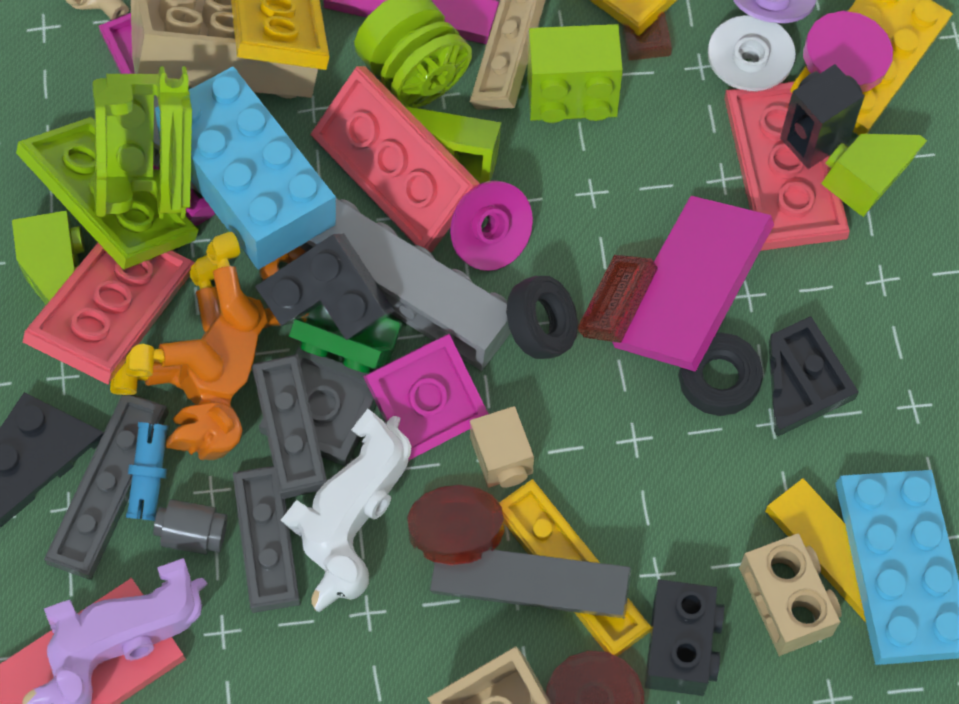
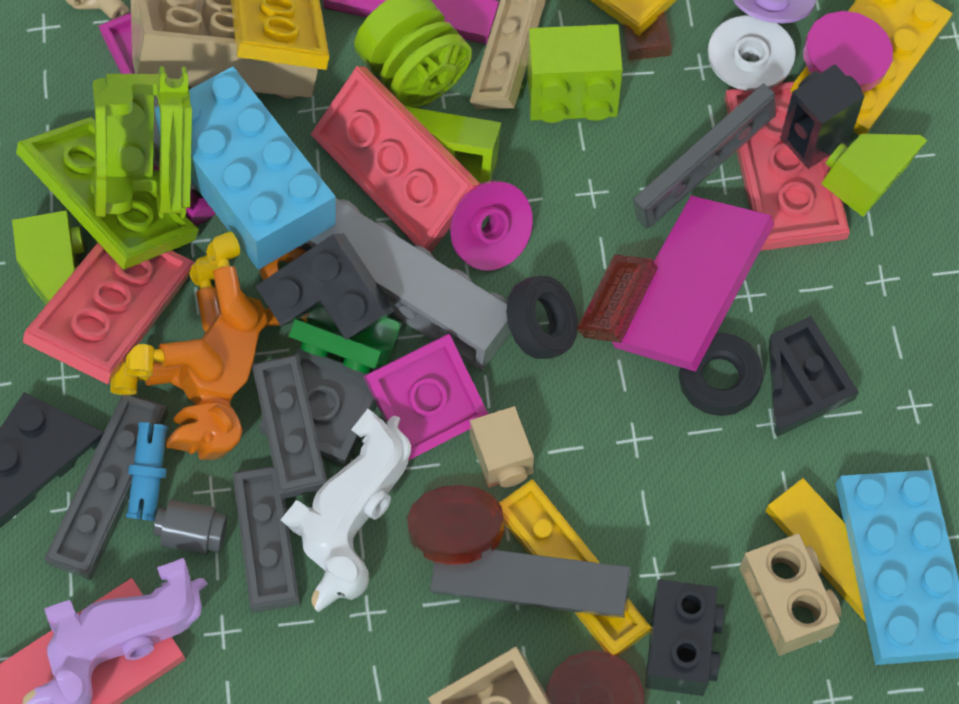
none -> dark grey tile [633,83,776,229]

